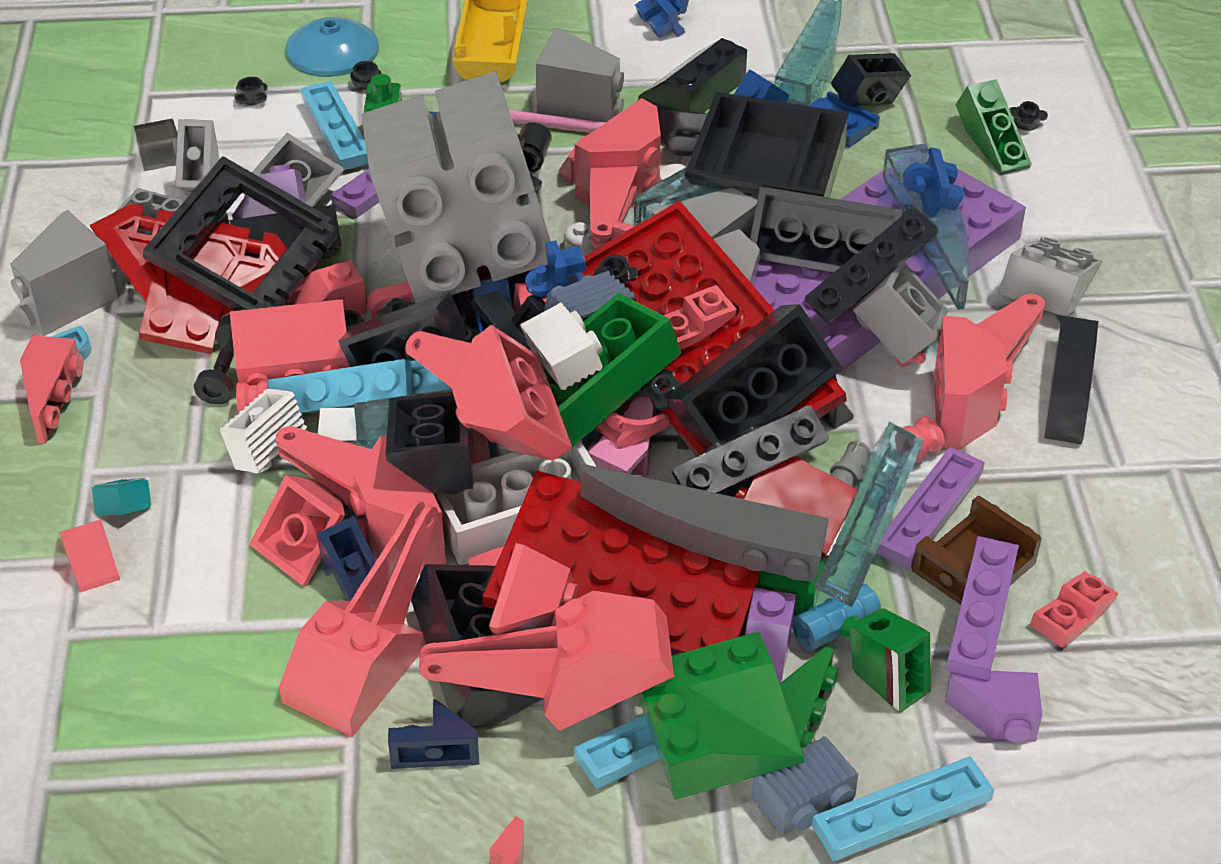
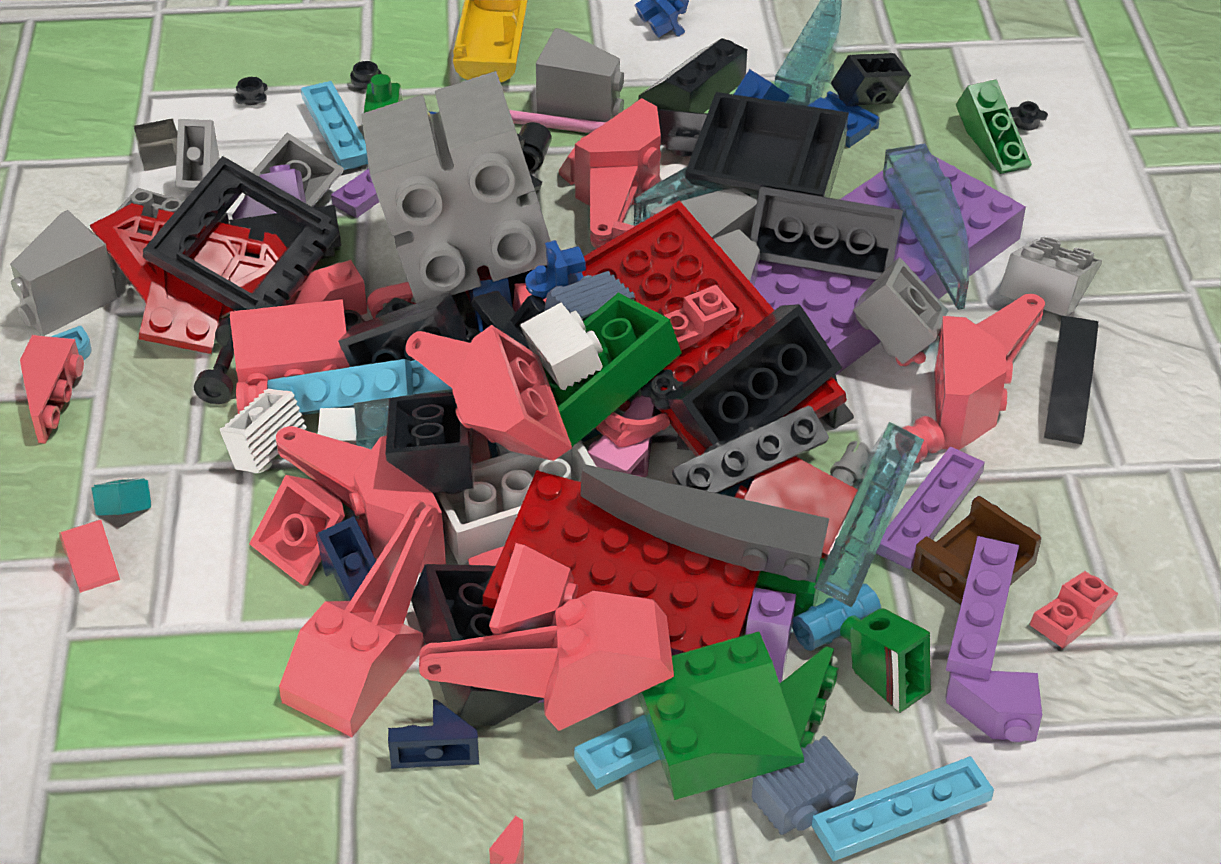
dark azure dish [286,17,379,76] -> none
white piece [564,222,597,256] -> none
black plate [594,255,638,286] -> none
black bracket [805,208,938,323] -> none
blue hips [902,147,964,216] -> none

